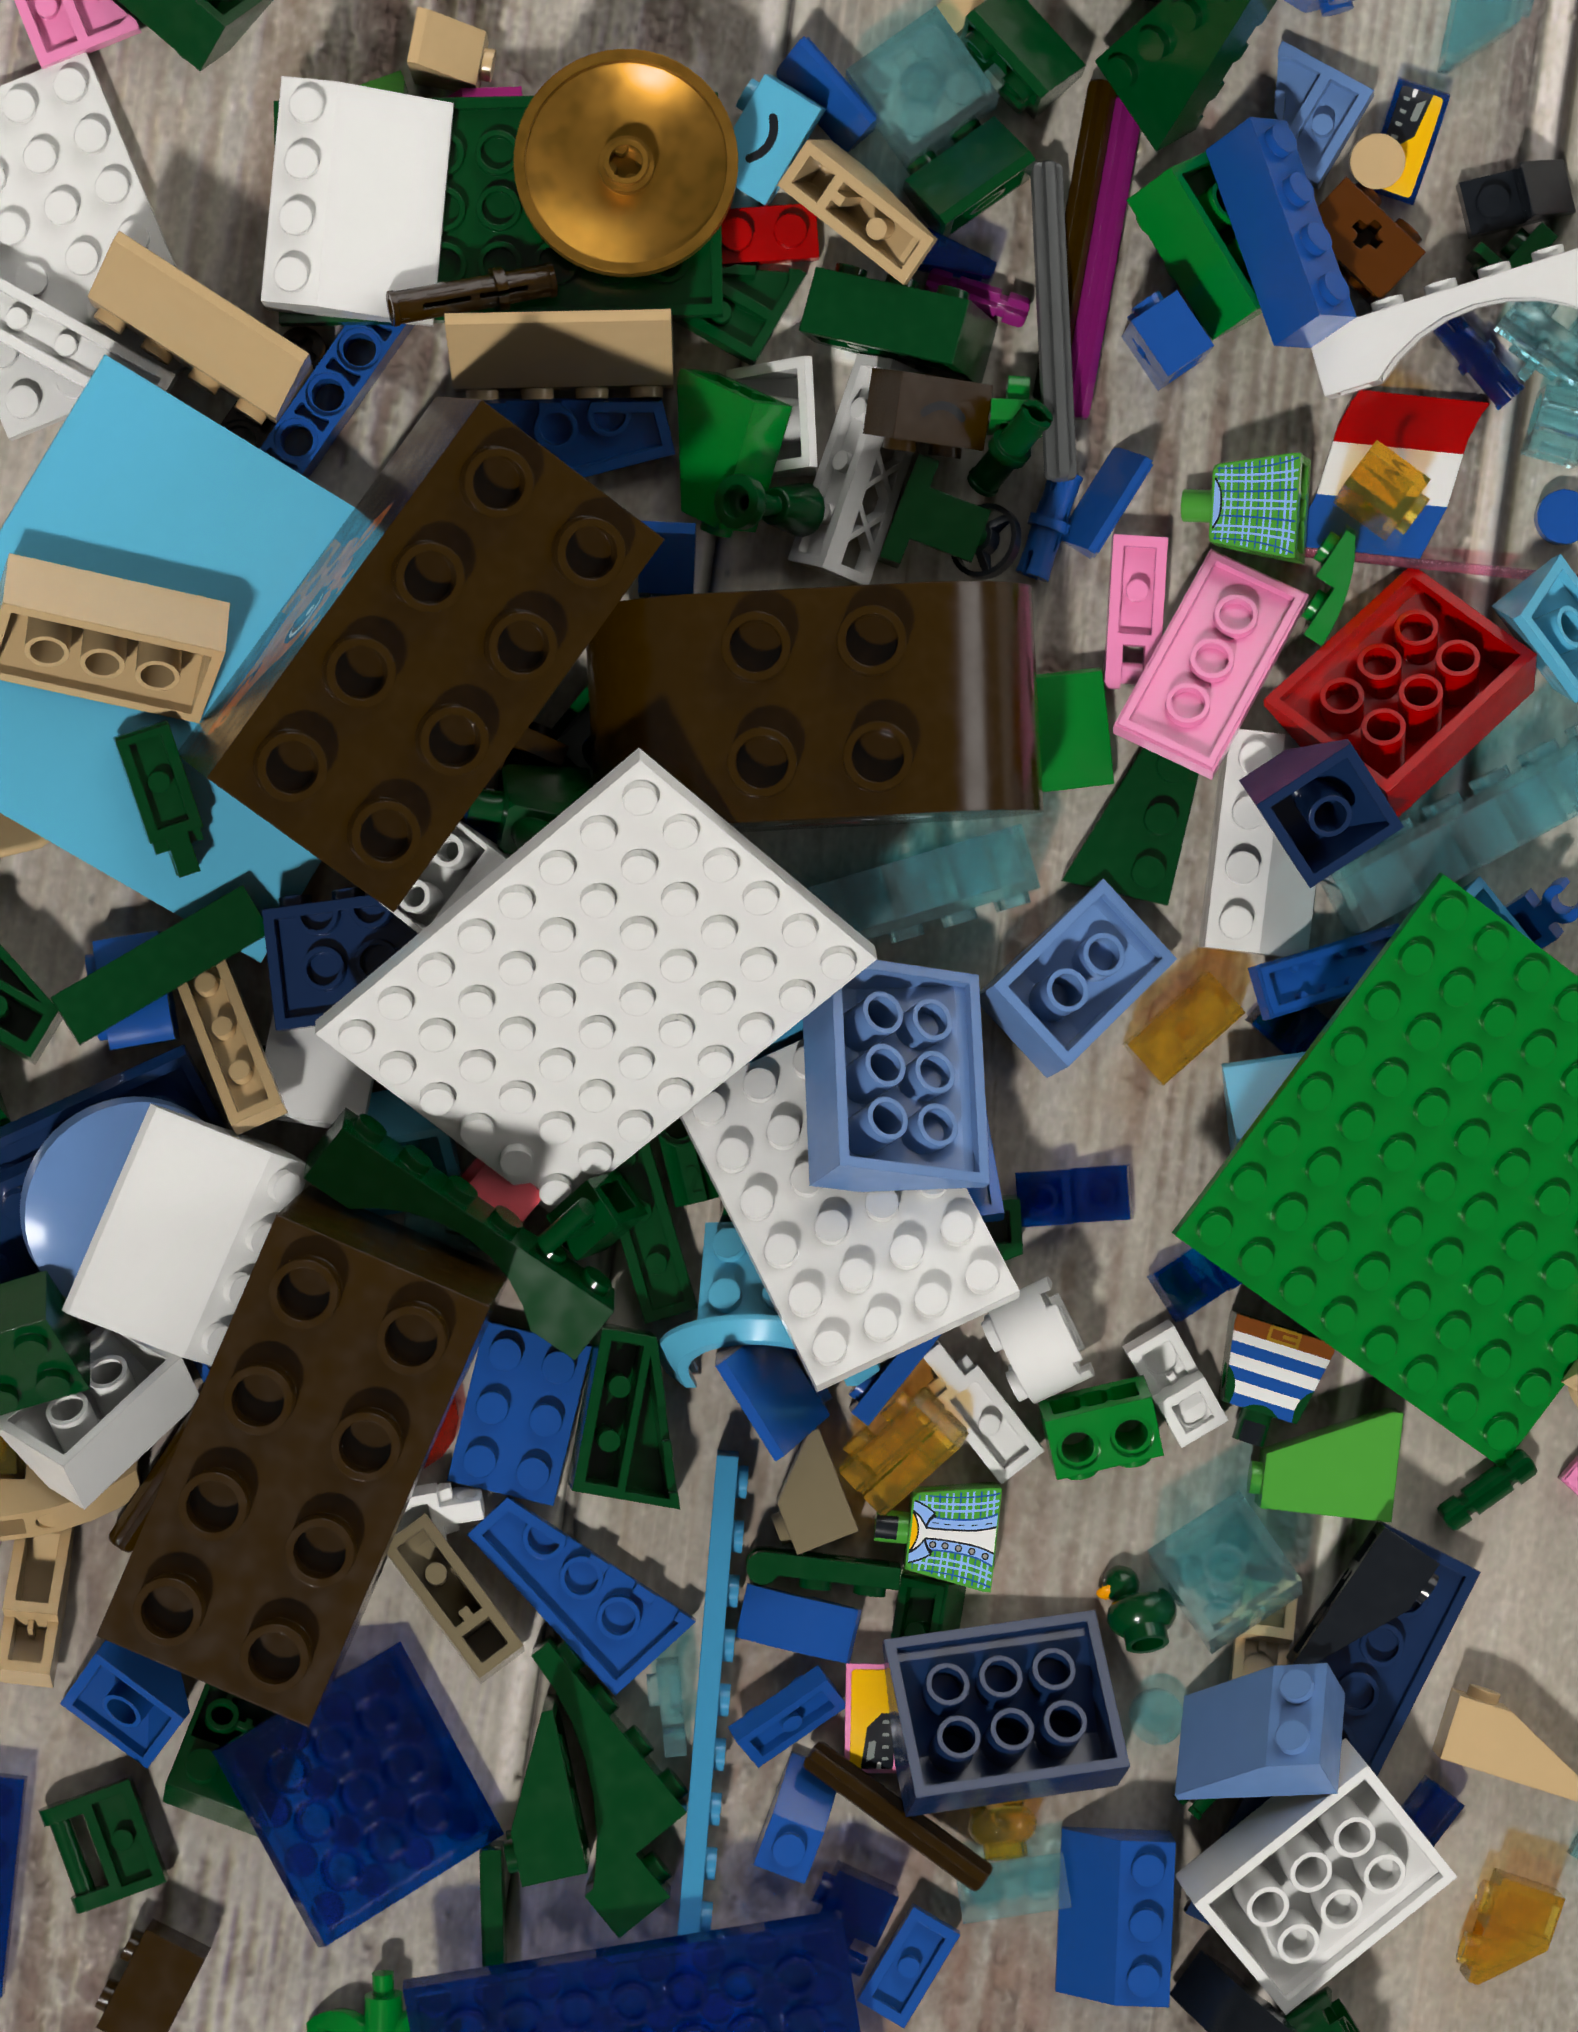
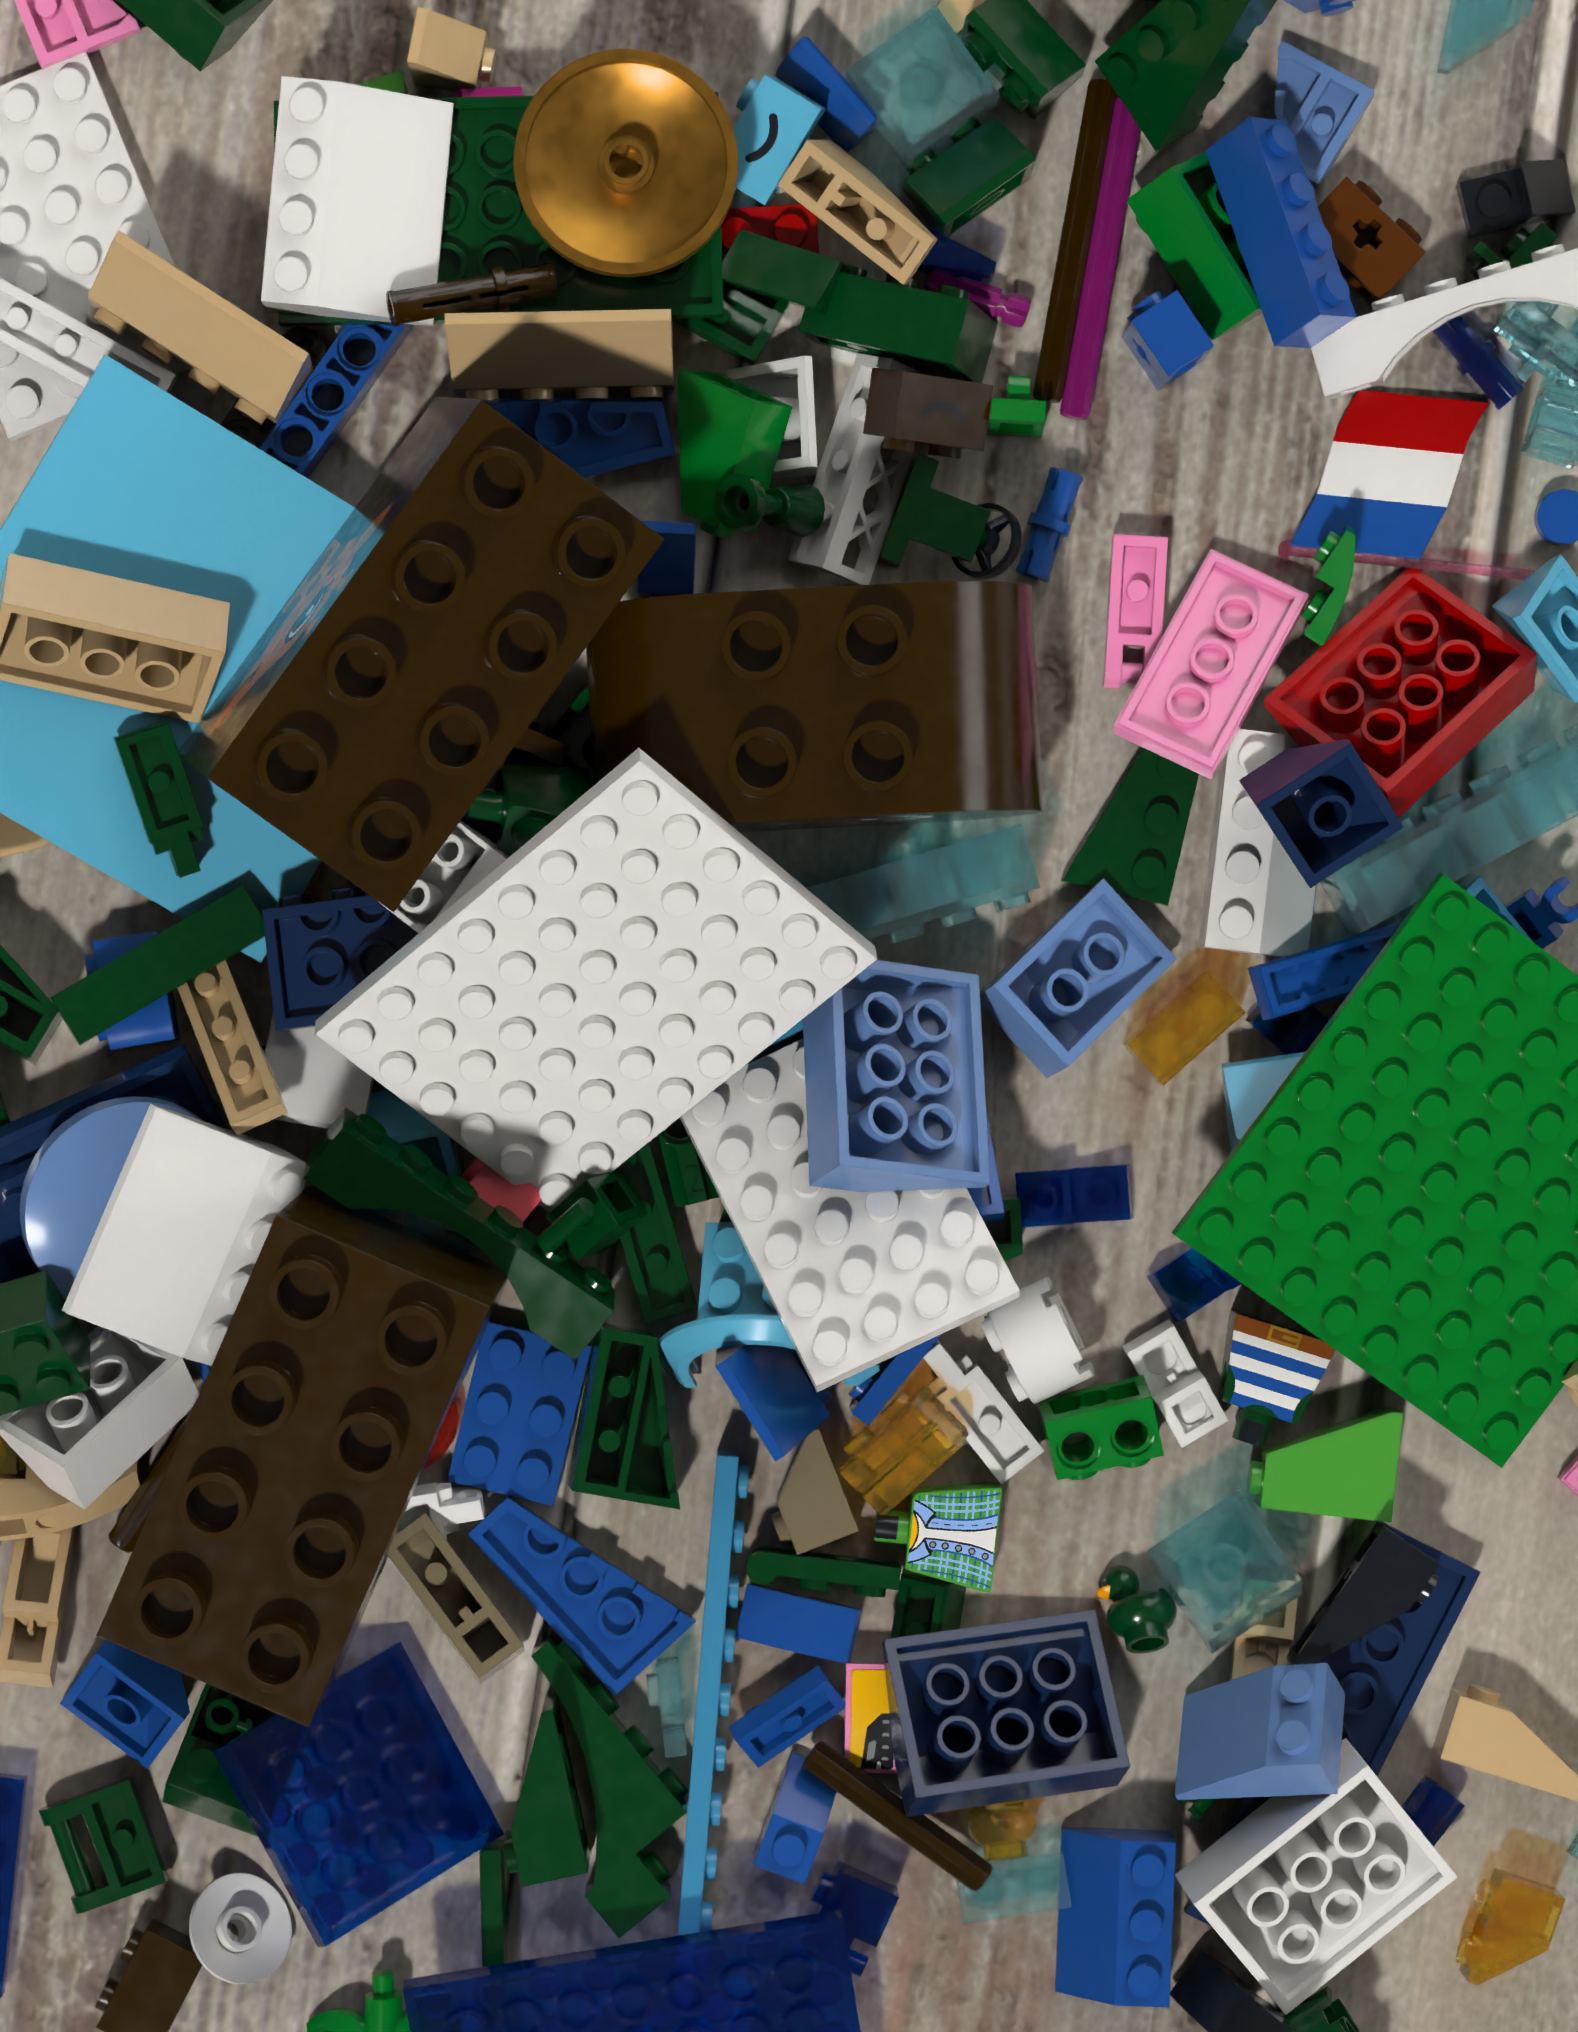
blue plate [857,1903,960,2028] -> none
dark green pin [967,399,1053,497] -> none
dark grey axle [1030,160,1077,482] -> none
green slope [1036,667,1114,792] -> none
blue slope [1062,447,1153,559] -> none
clear light blue tile [1129,1688,1184,1745] -> none
bright green torso [1181,453,1311,564] -> none
clear yellow brick [1333,440,1431,541] -> none
tan tile [1349,133,1405,189] -> none
slope [1373,77,1450,205] -> none
dark green axle [1437,1449,1537,1531] -> none
none -> white dish [189,1873,292,1984]
none -> dark green slope [722,230,843,315]

